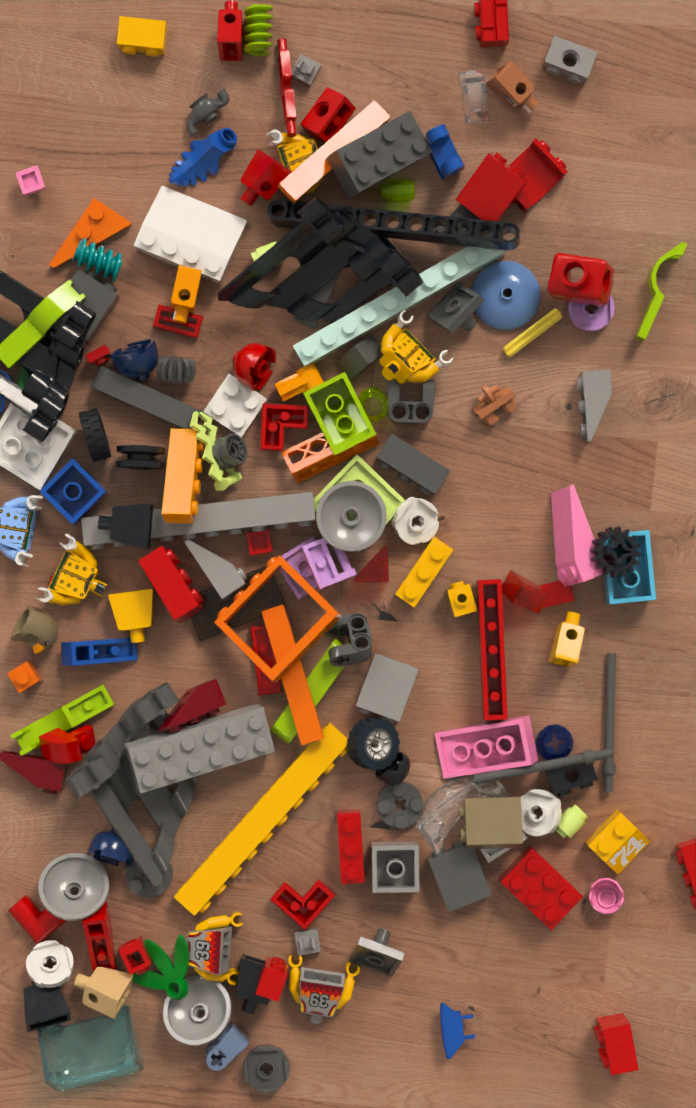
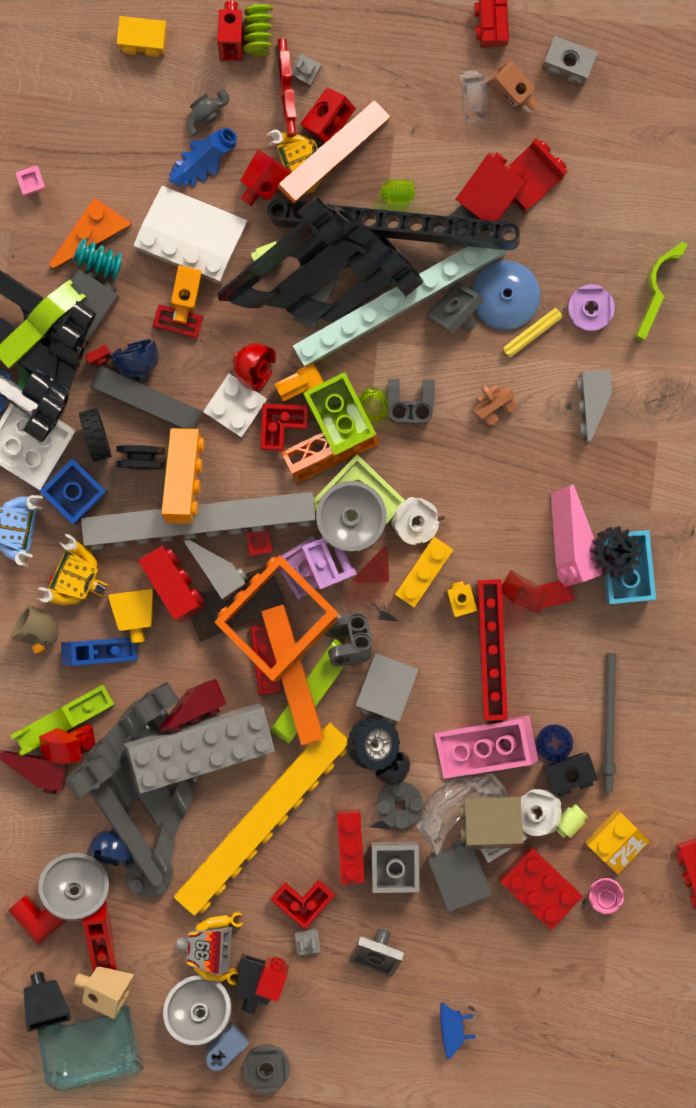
orange brick [7,660,43,693] -> none
white plate [26,940,74,988] -> none
black torso [98,504,154,549] -> none
red brick [118,935,153,975] -> none
green plant [127,935,189,1000] -> none
dark grey gear [156,356,196,383] -> none
yellowish green piece [190,411,242,491] -> none
dark grey wheel [212,433,248,469] -> none
torso [288,955,360,1024] -> none
dark grey brick [326,111,432,199] -> none
dark grey slope [336,335,383,381] -> none
dark grey brick [376,433,450,496] -> none
yellow torso [379,310,453,384] -> none
blue piece [425,124,465,180] -> none
dark grey bar [473,748,613,784] -> none
red piece [547,253,614,307] -> none
yellow torso [548,612,585,668] -> none
red brick [593,1013,639,1075] -> none

